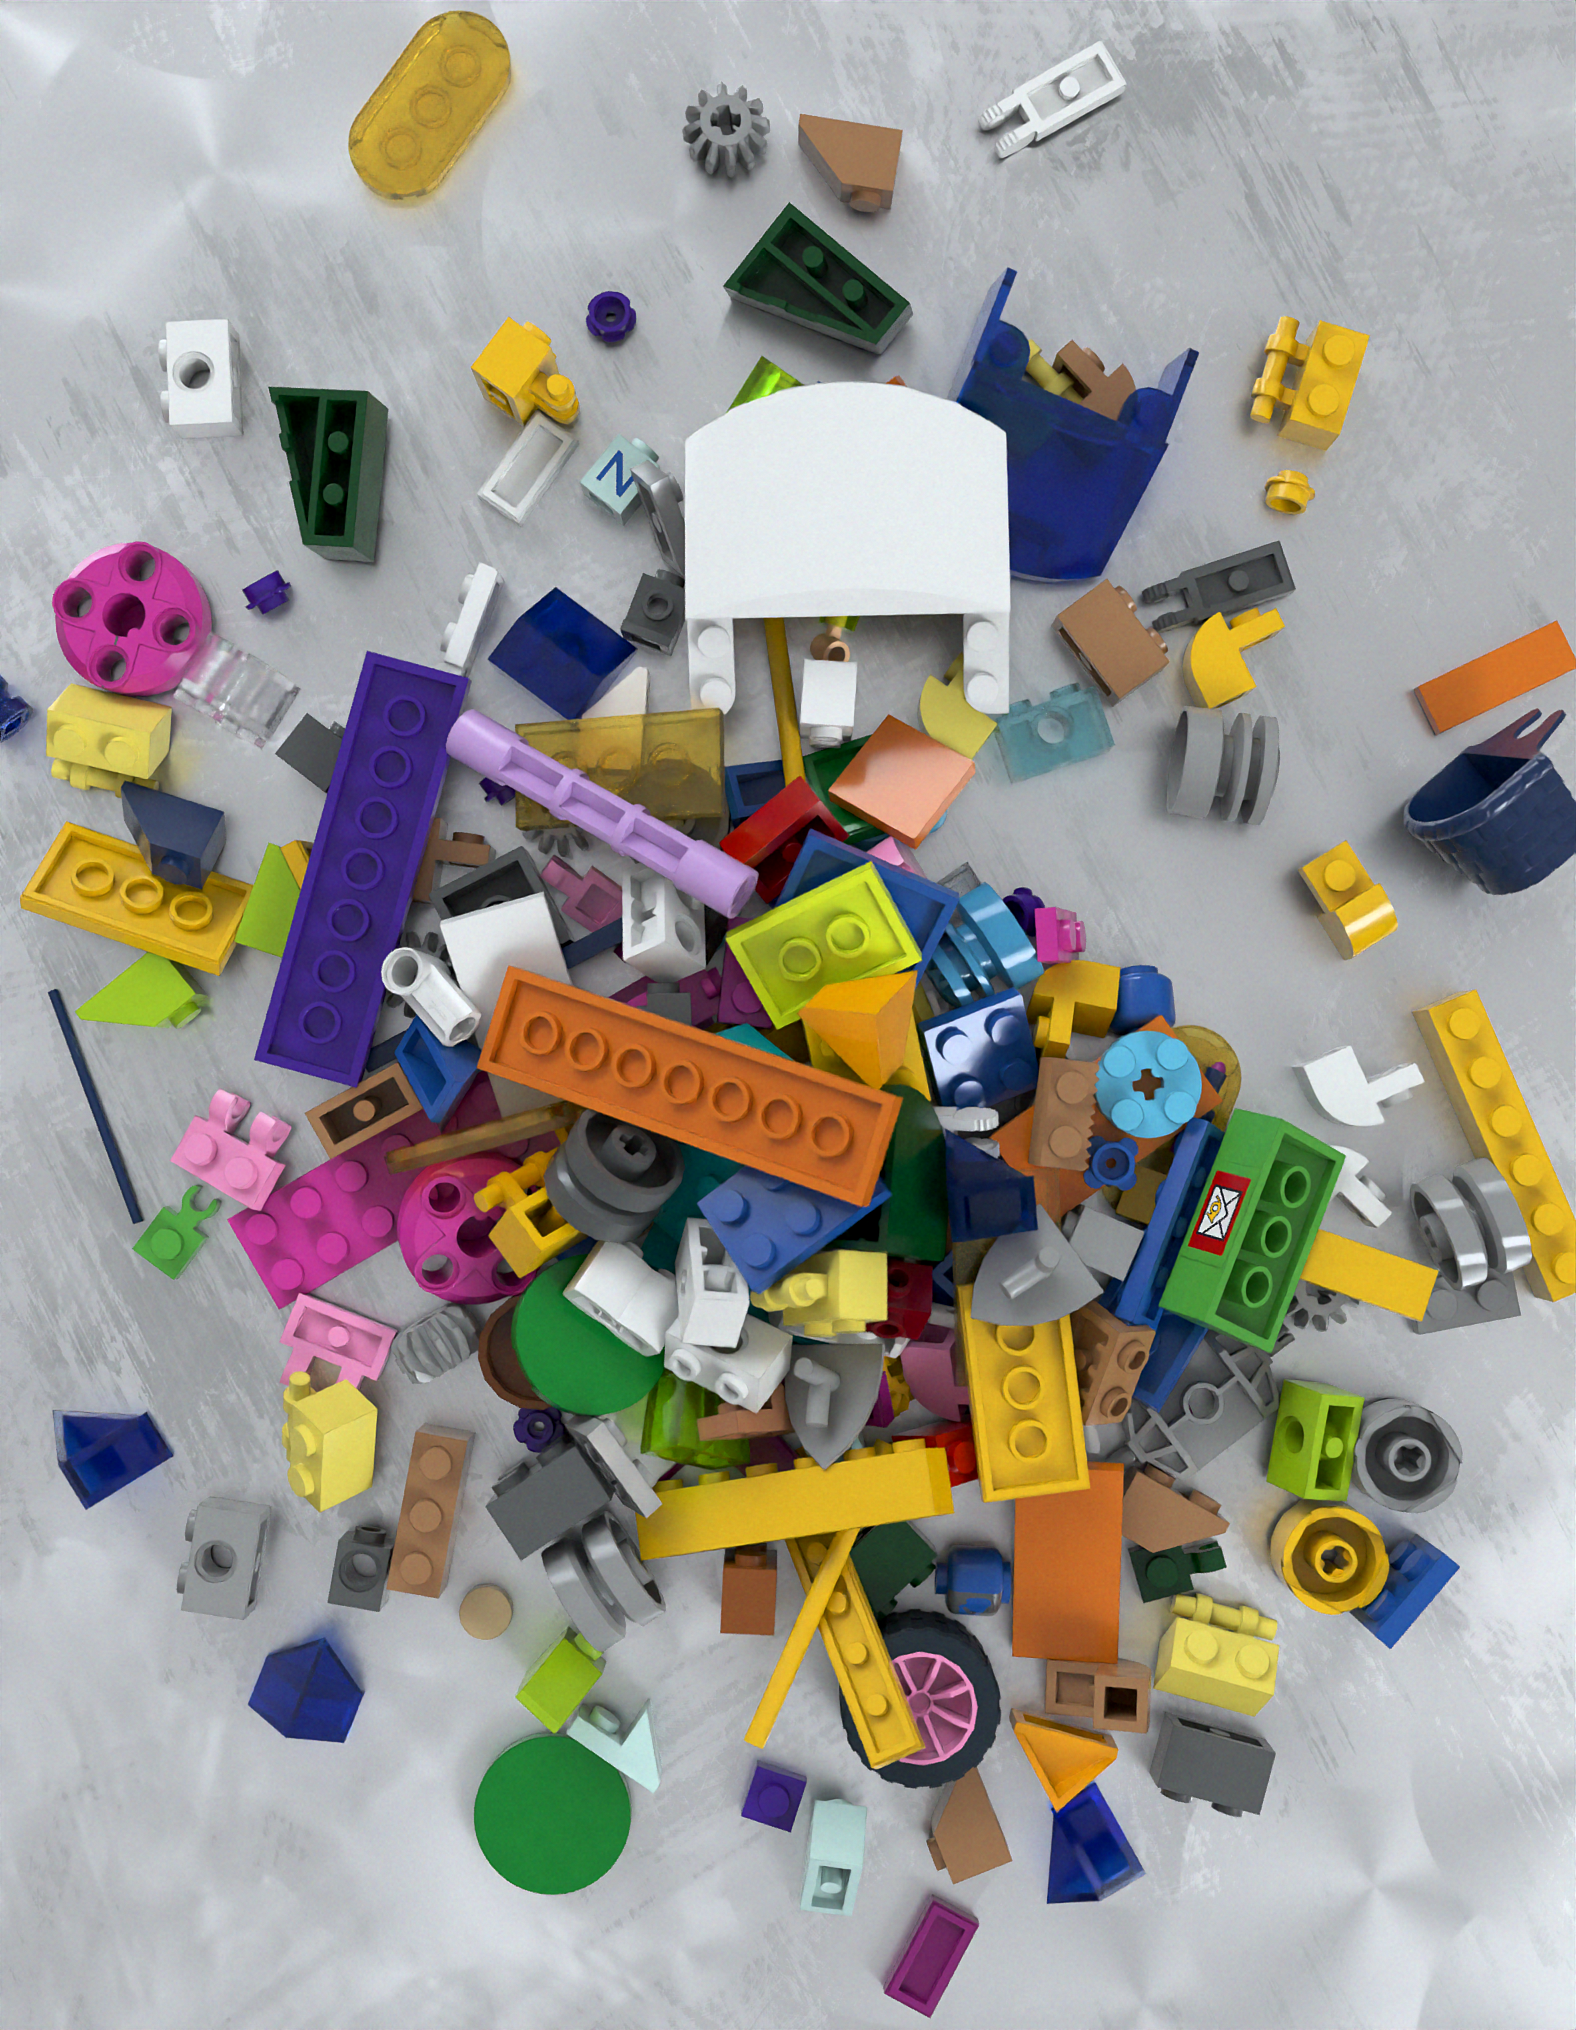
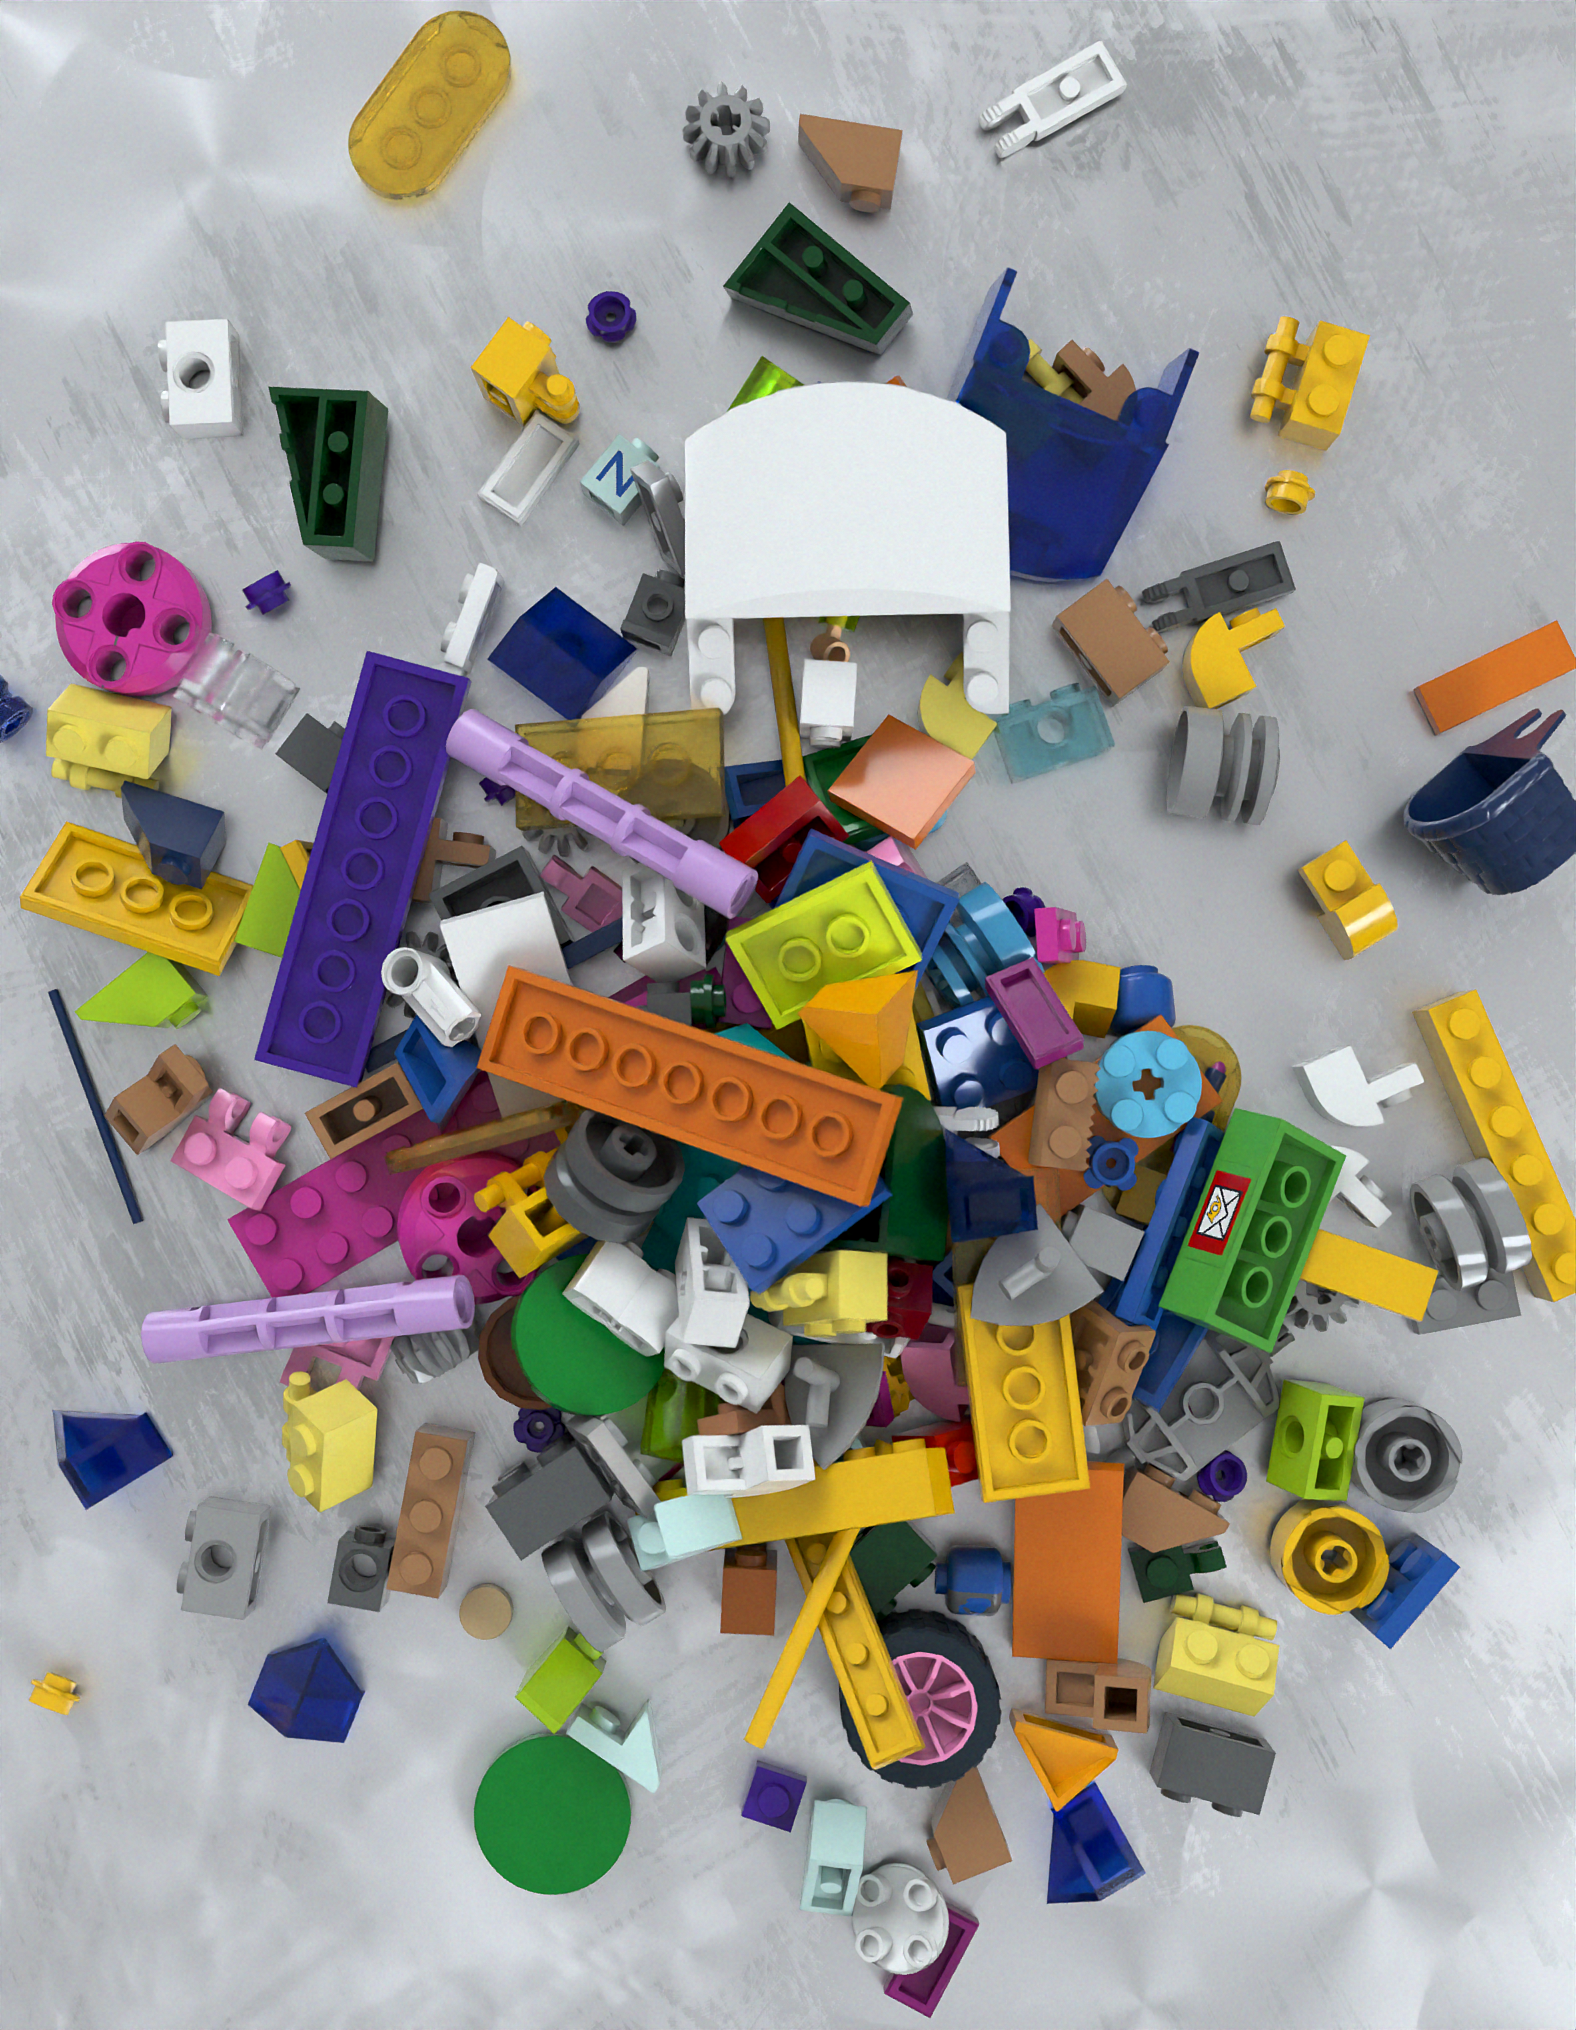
bright green plate [132,1185,221,1280] -> none
none -> yellow plate [29,1671,81,1715]
none -> medium nougat brick [104,1044,213,1155]
none -> lavender piece [141,1275,475,1364]
none -> light aqua slope [627,1494,742,1571]
none -> white brick [682,1425,815,1498]
none -> dark green plate [690,974,727,1028]
none -> white dish [852,1863,949,1975]
none -> magenta tile [985,957,1084,1070]
none -> dark purple plate [1197,1450,1247,1502]

